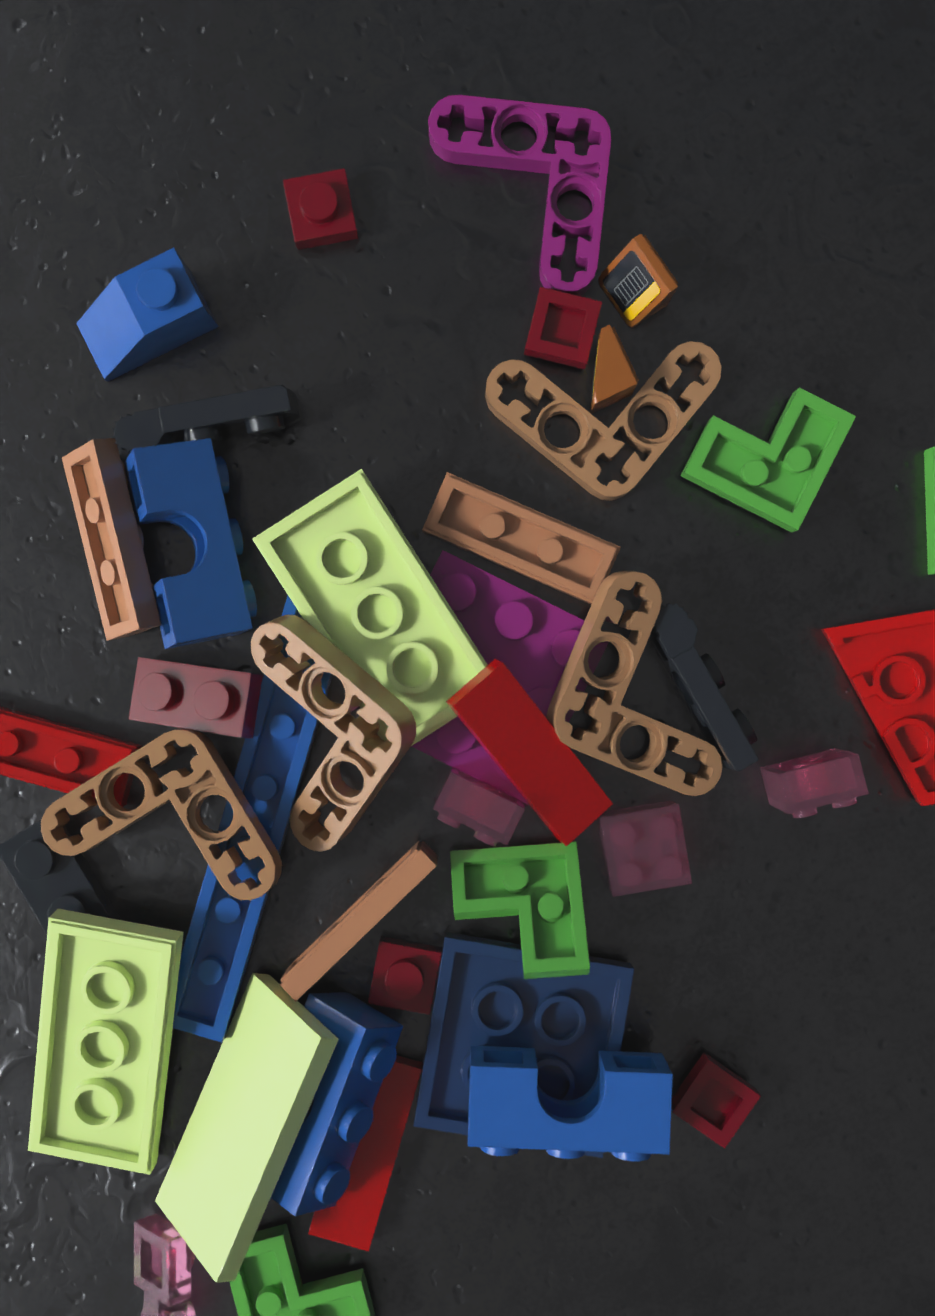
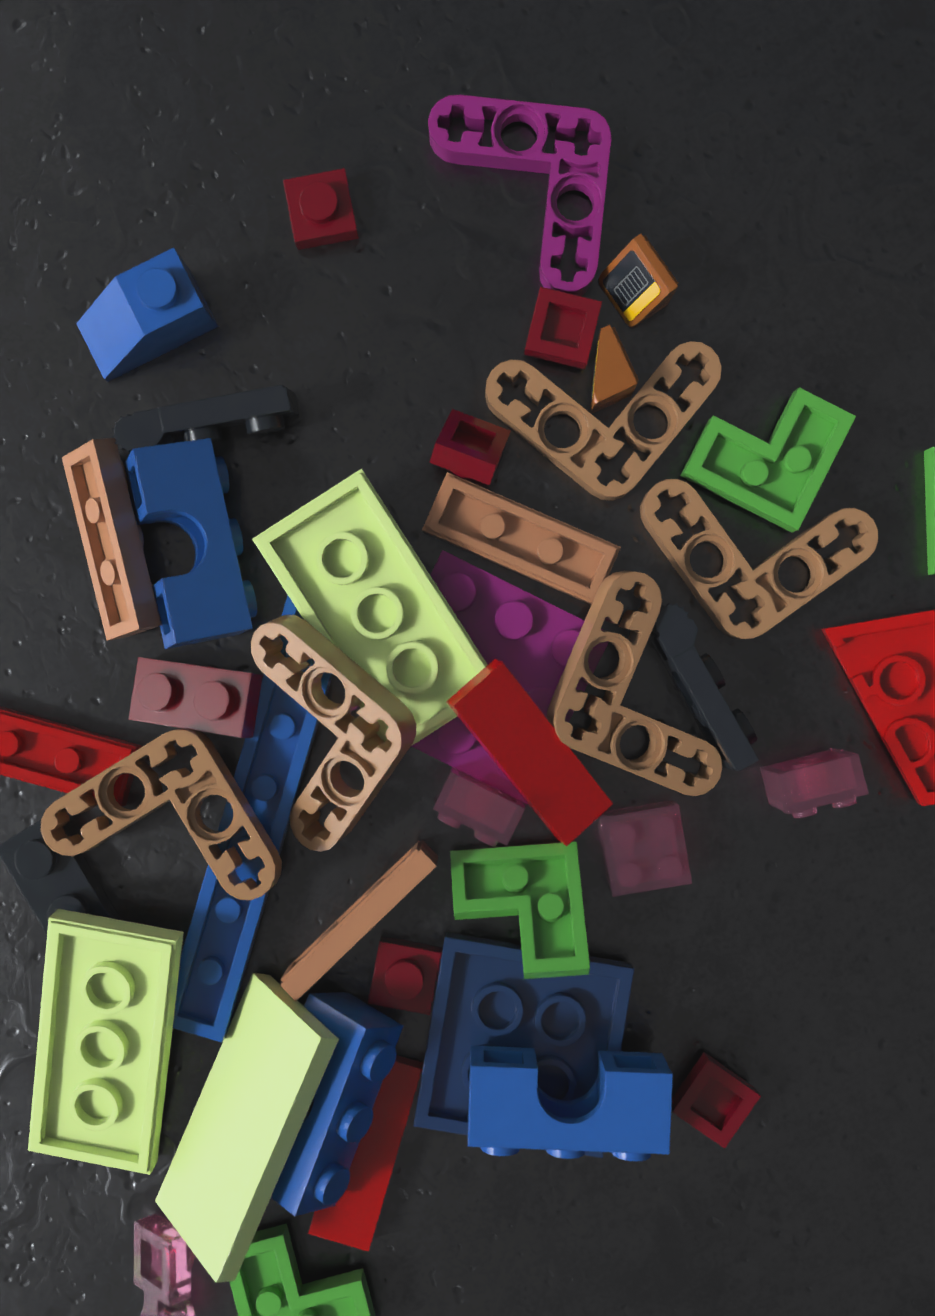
none -> dark red plate [429,409,511,485]
none -> medium nougat beam [640,479,878,639]

